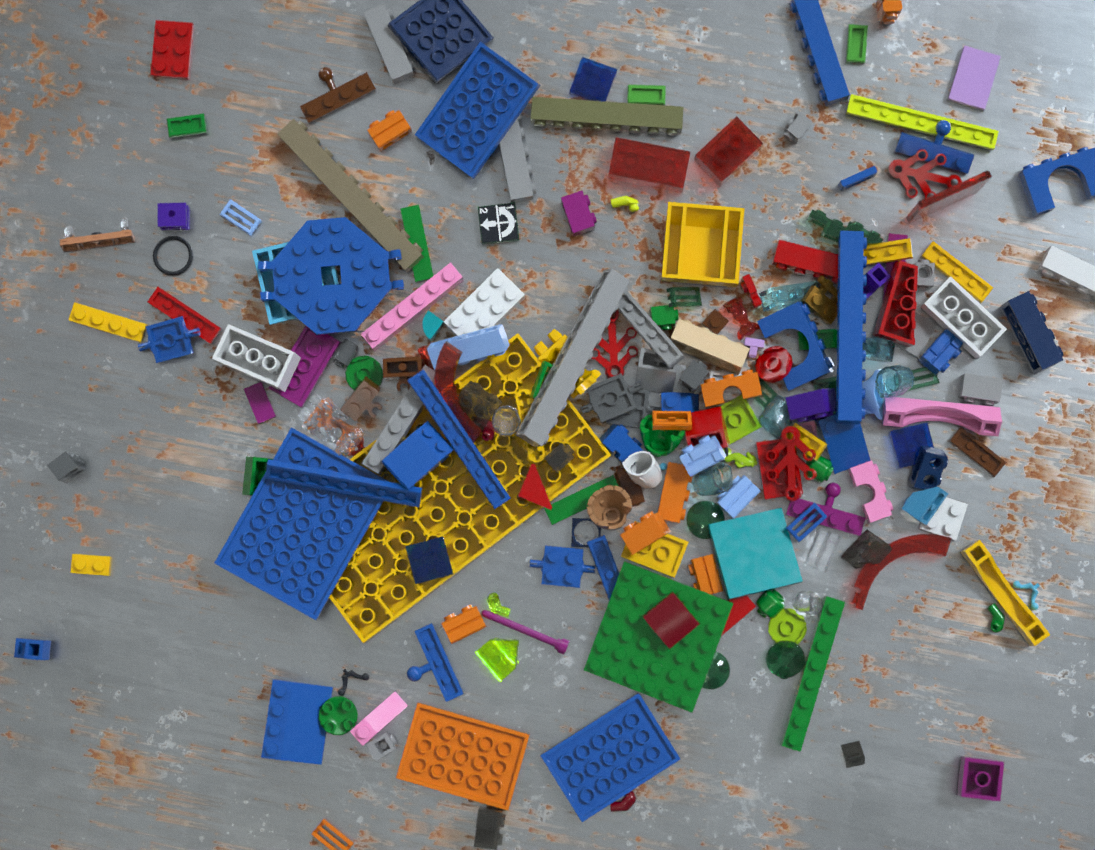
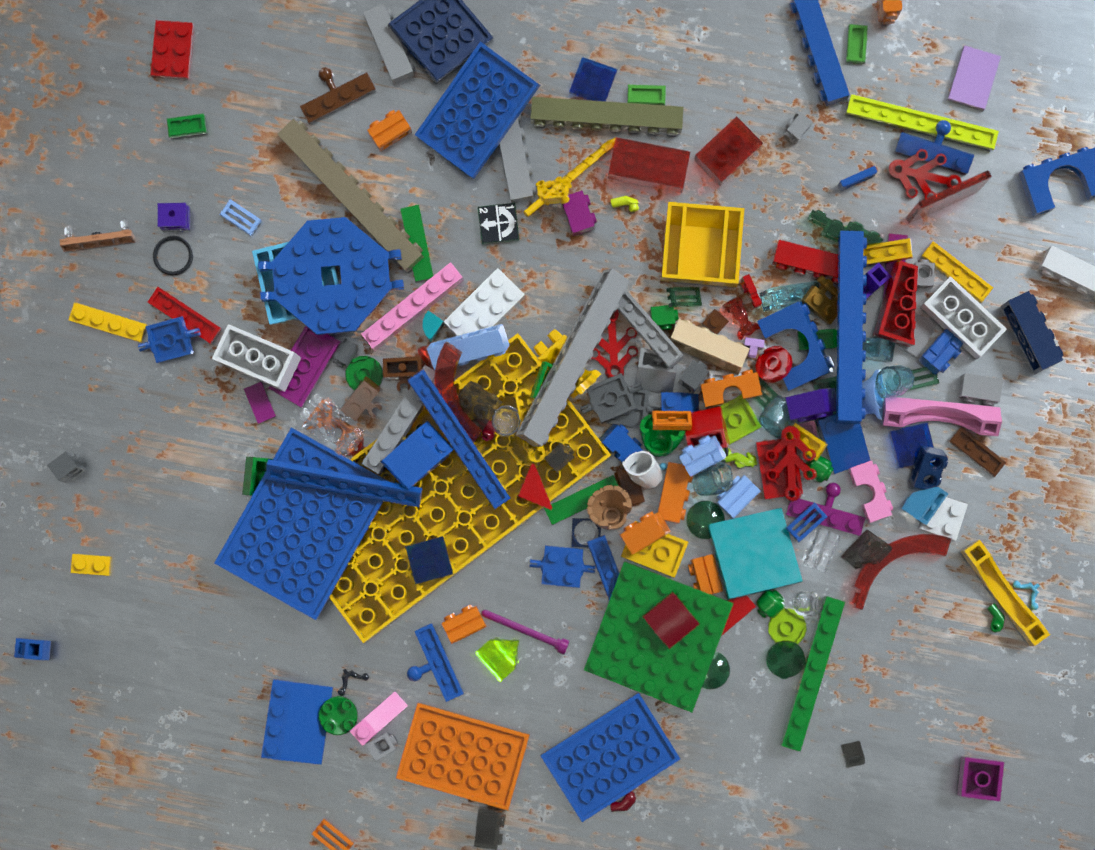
clear neon green arm [487,592,511,617] -> none
none -> yellow bar [523,137,618,217]

